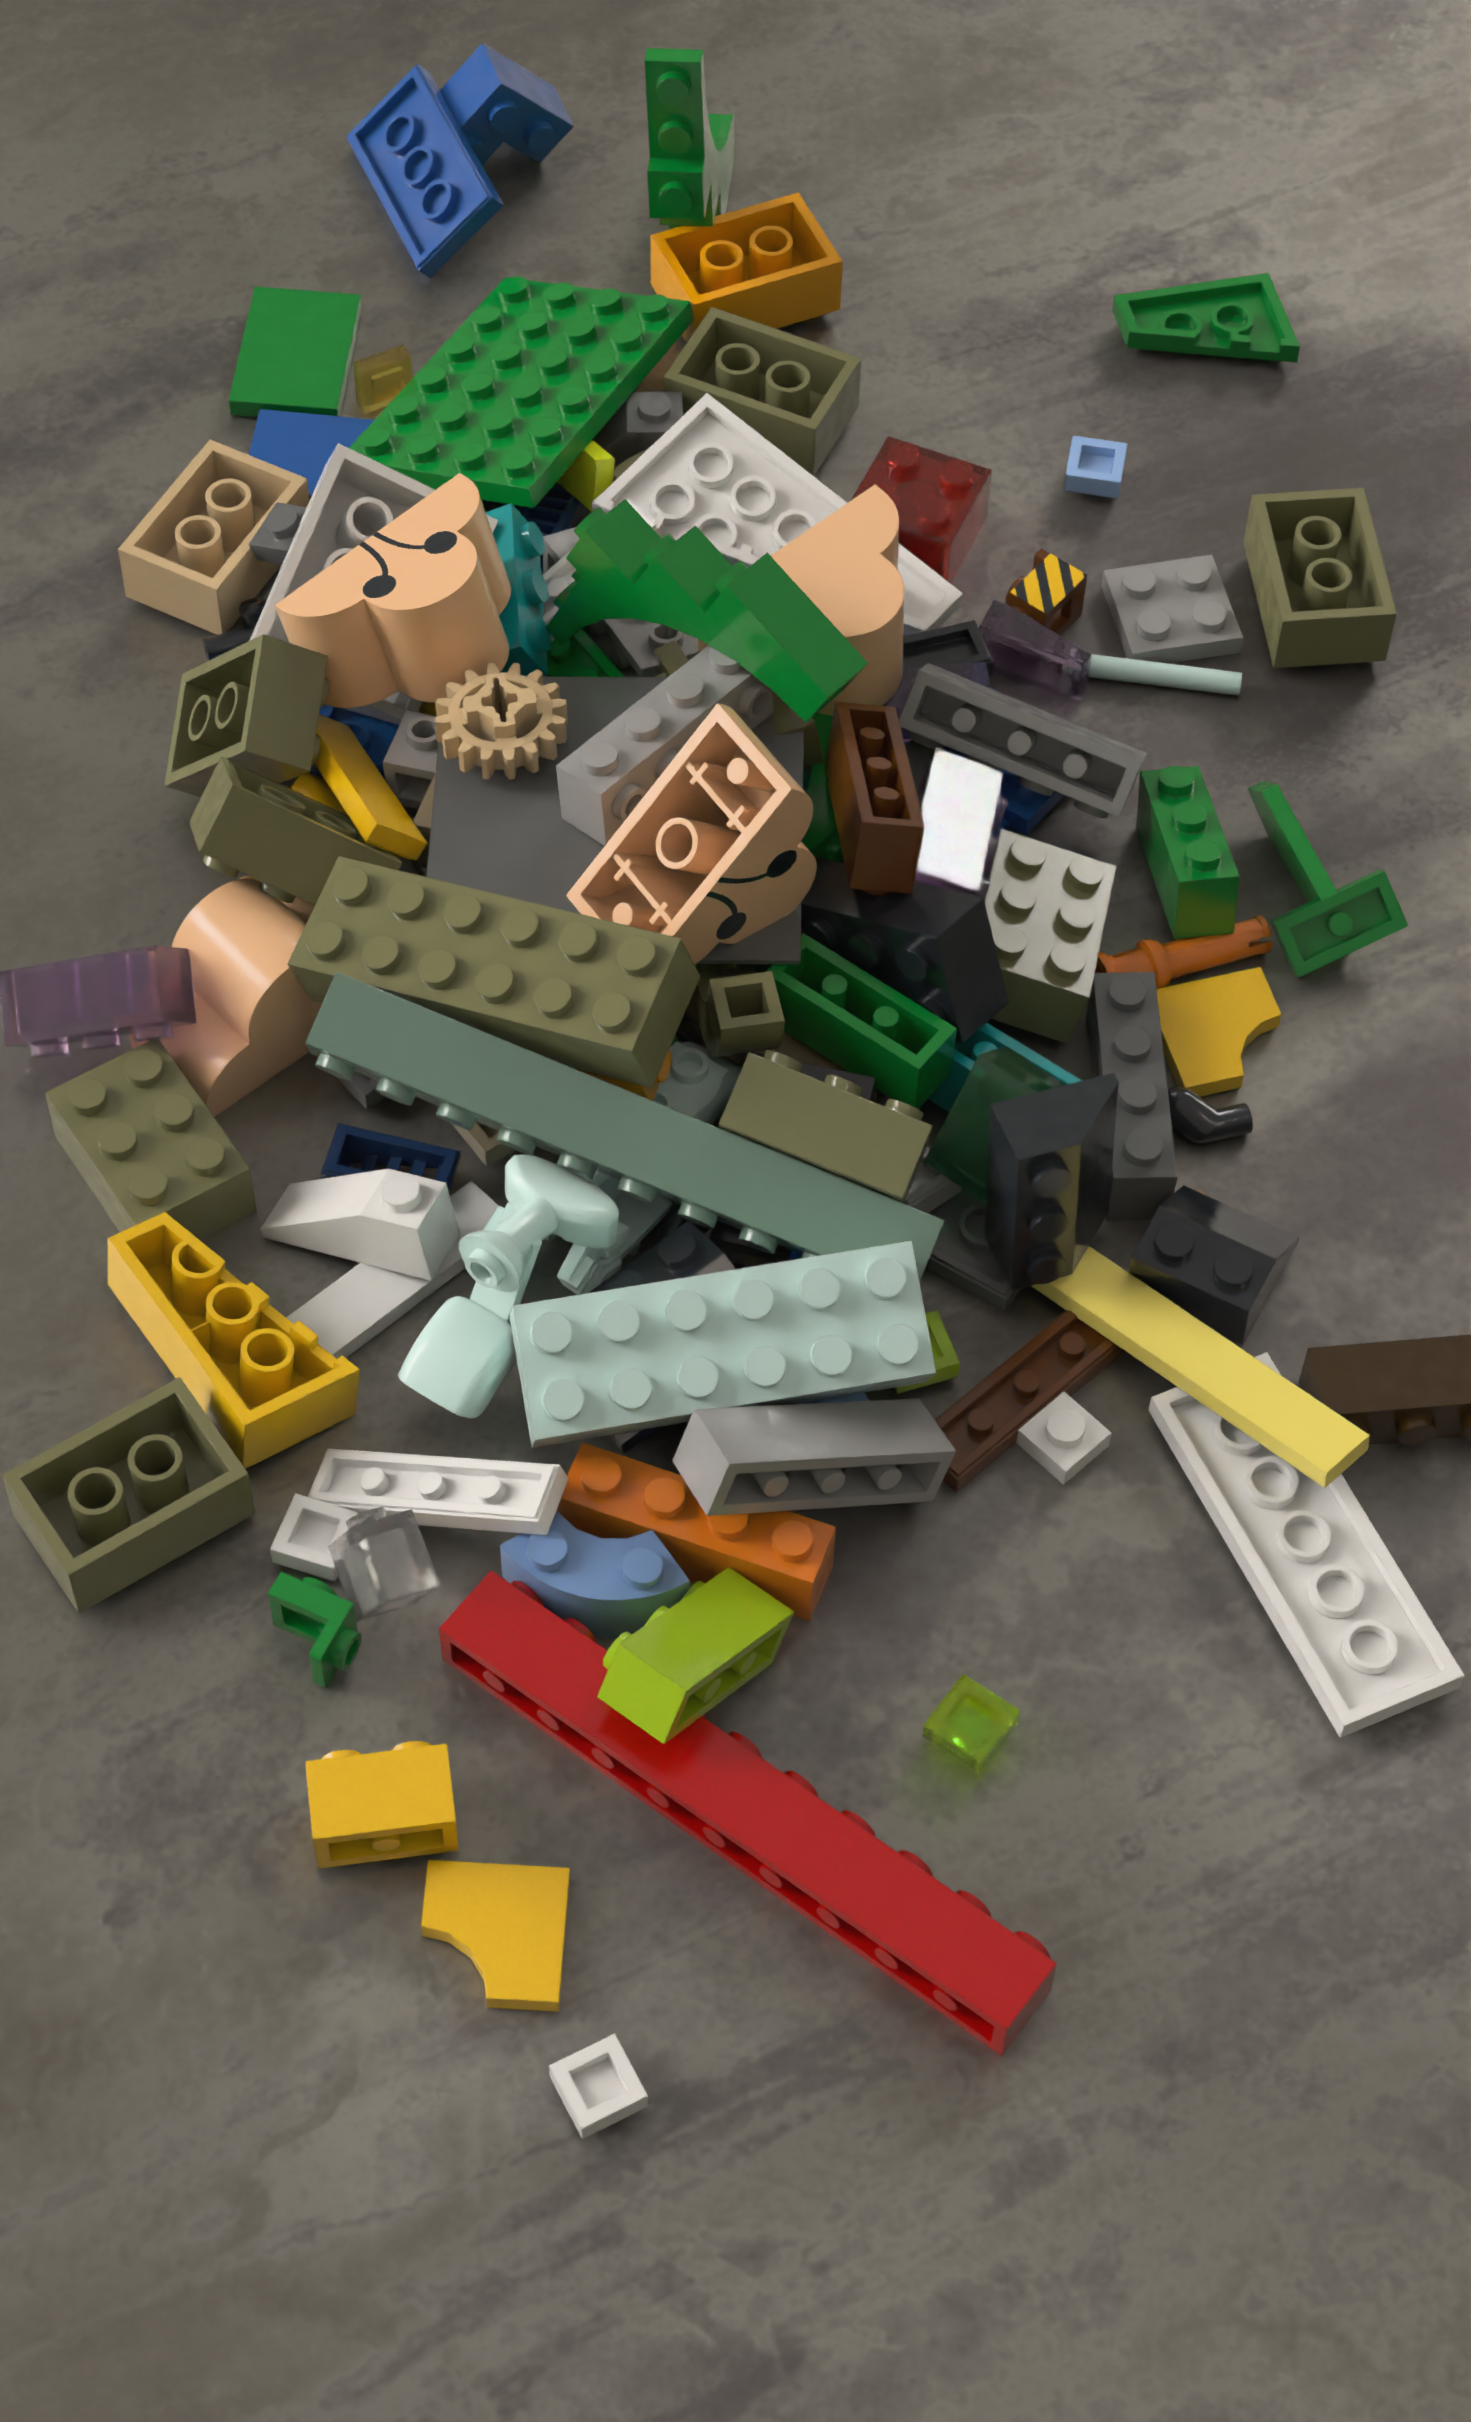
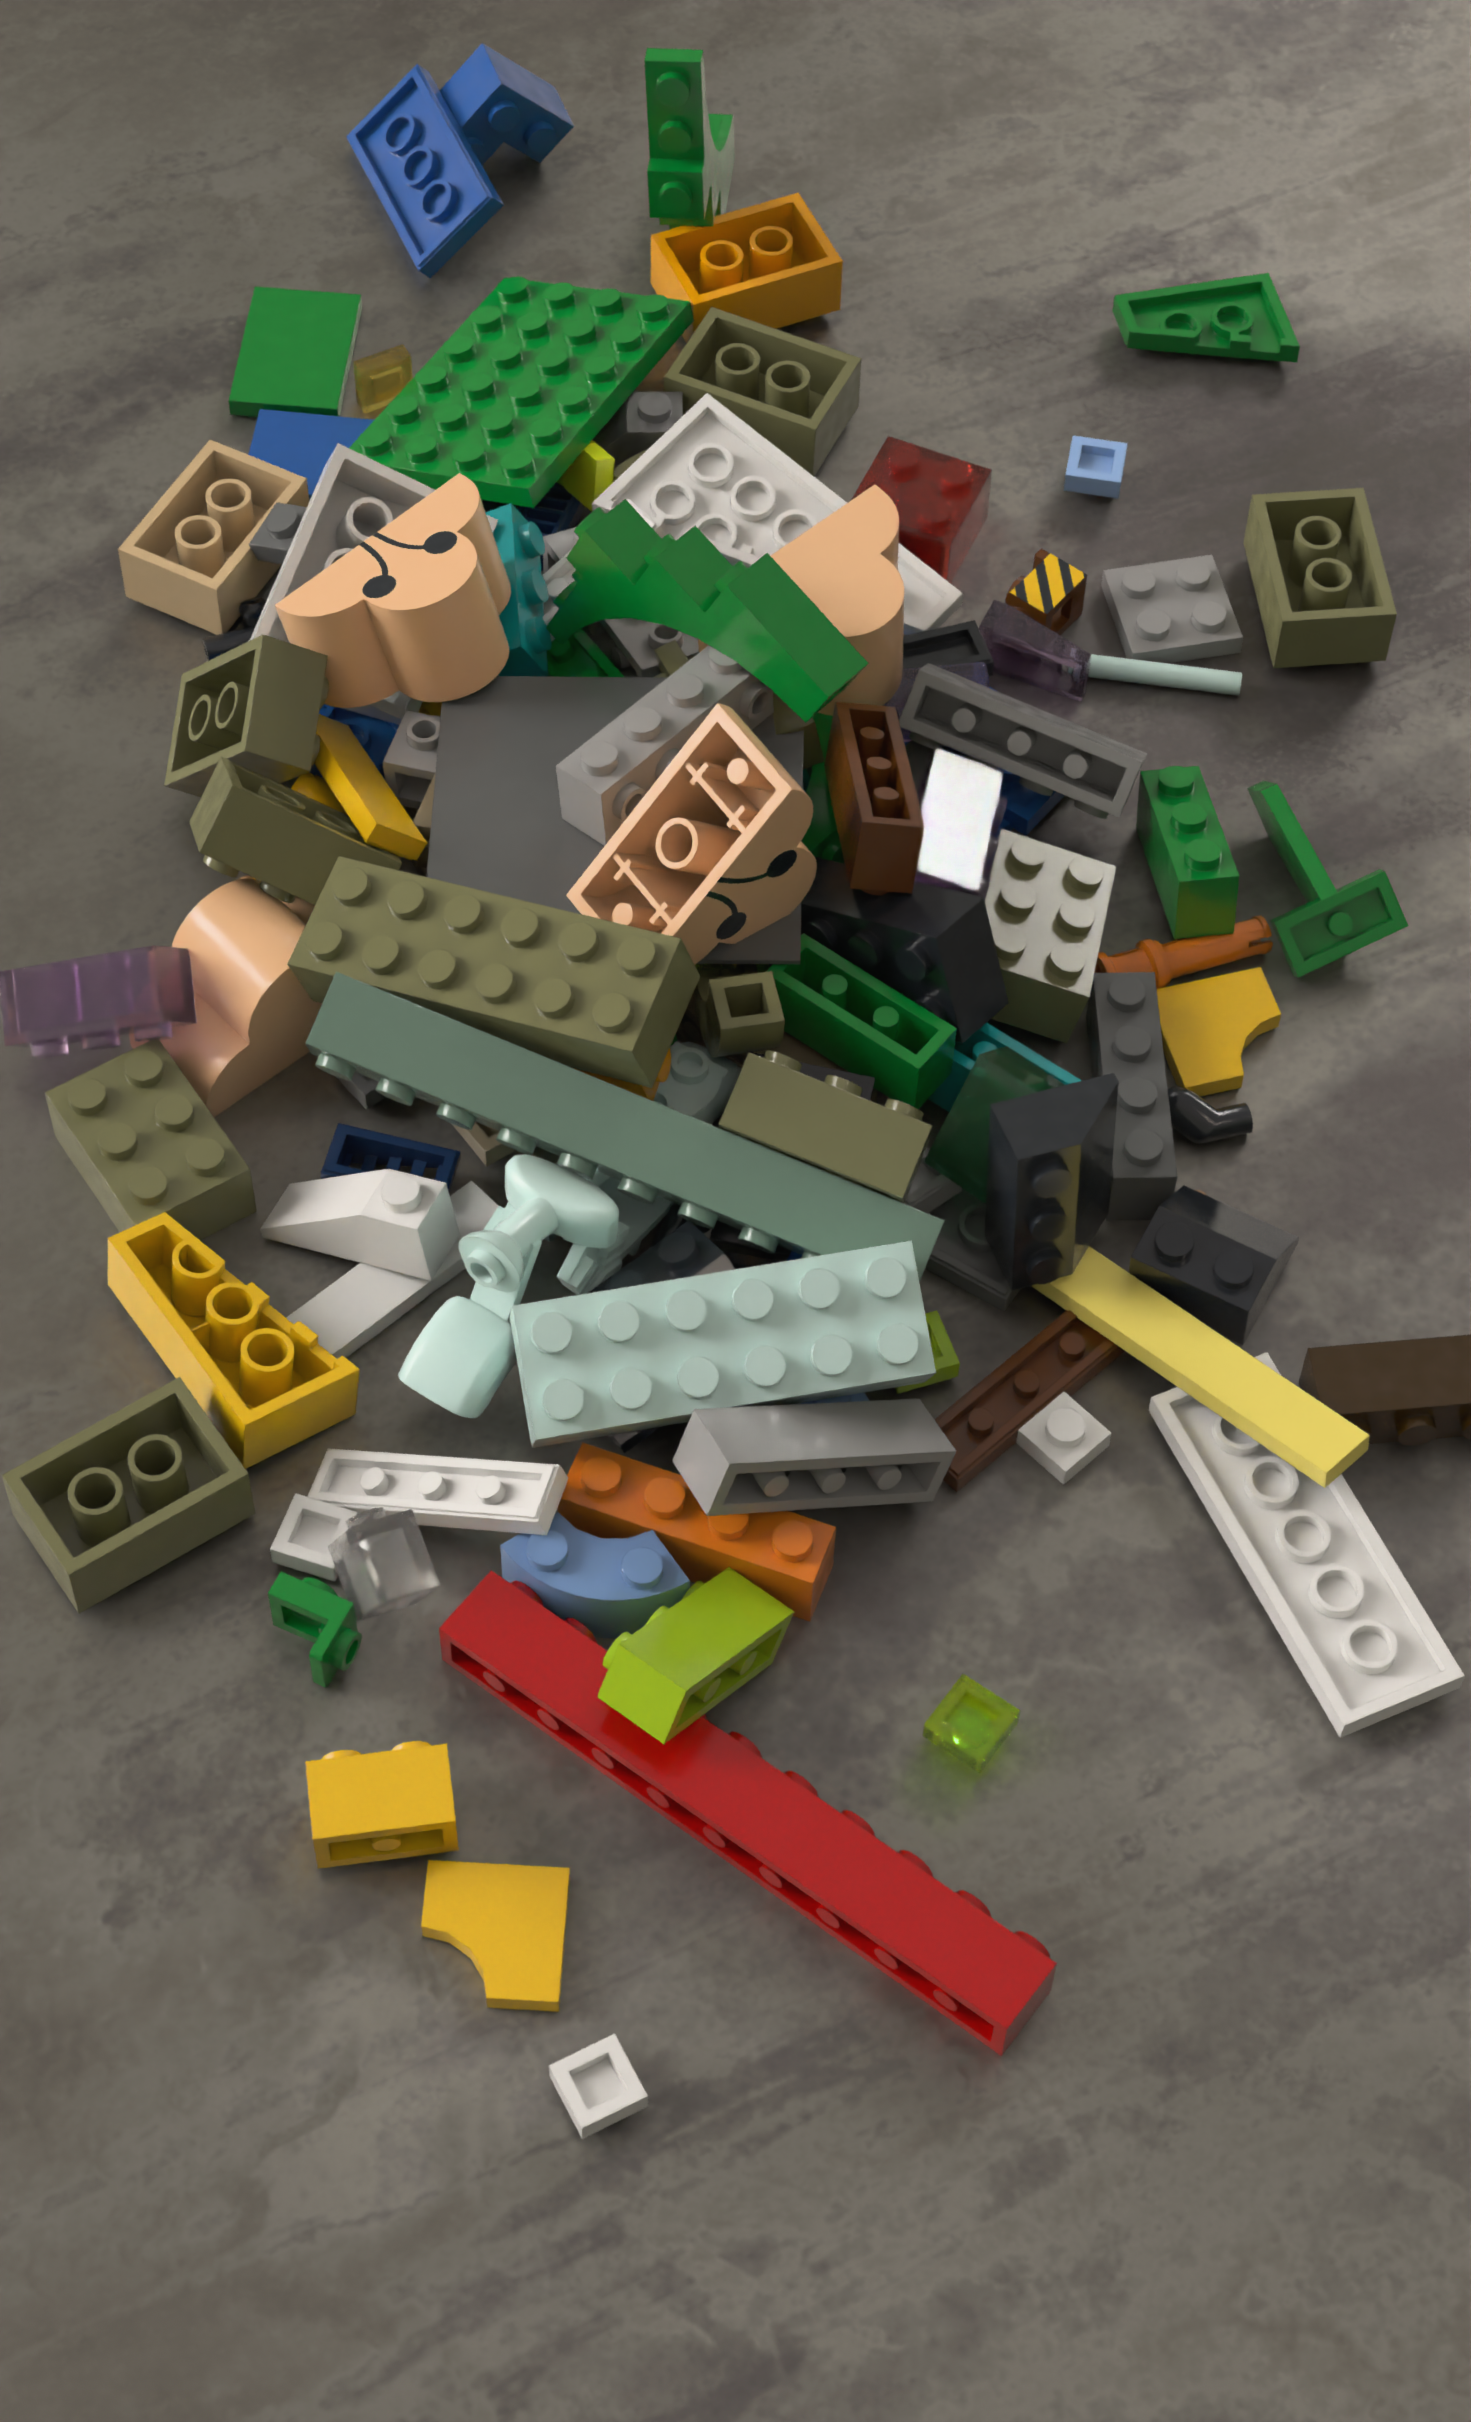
tan gear [434,663,568,780] -> none

